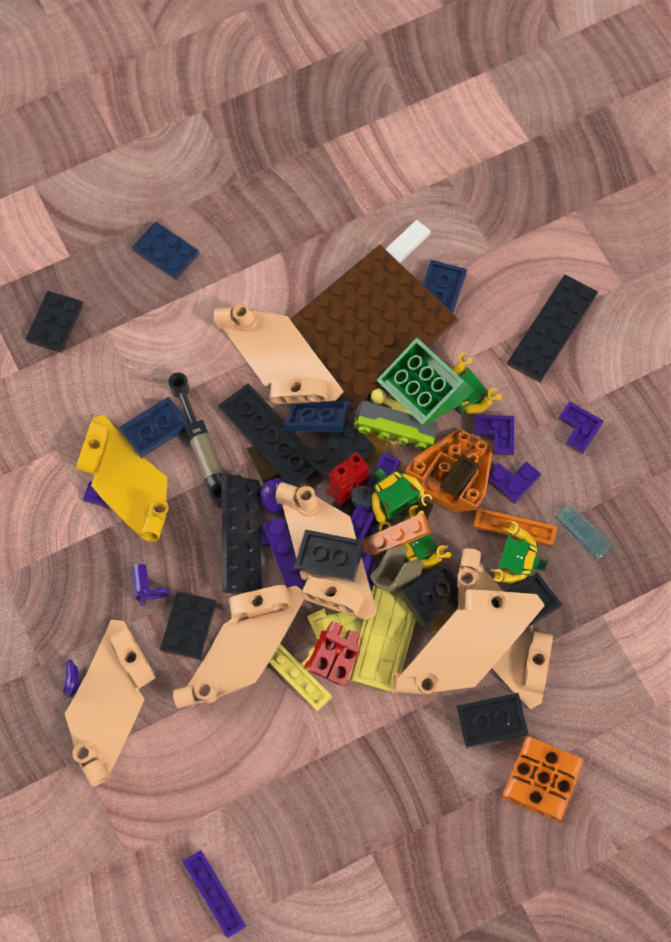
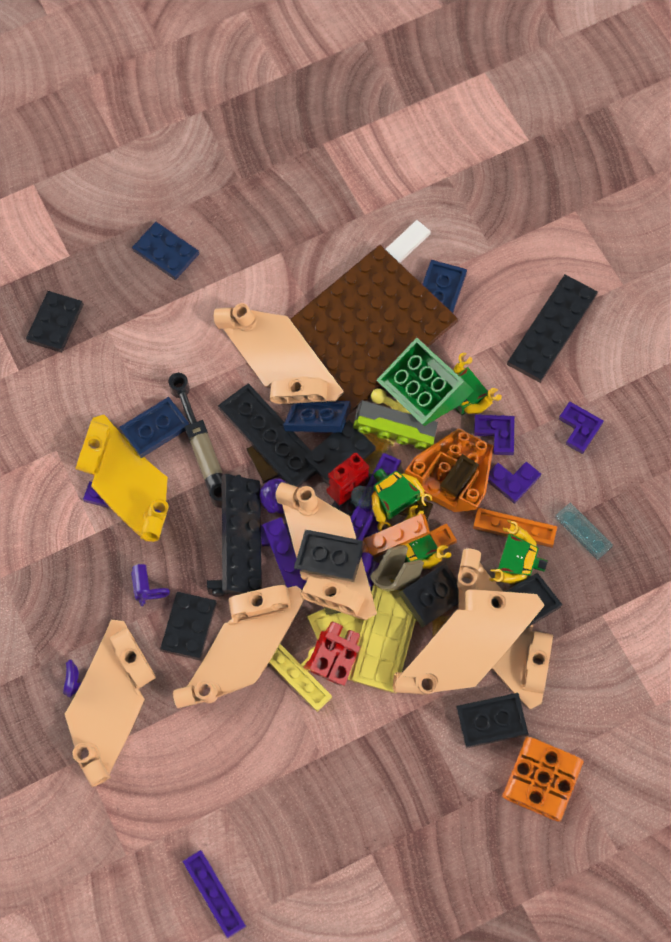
none -> black plate [207,580,229,597]
none -> orange plate [429,523,457,547]

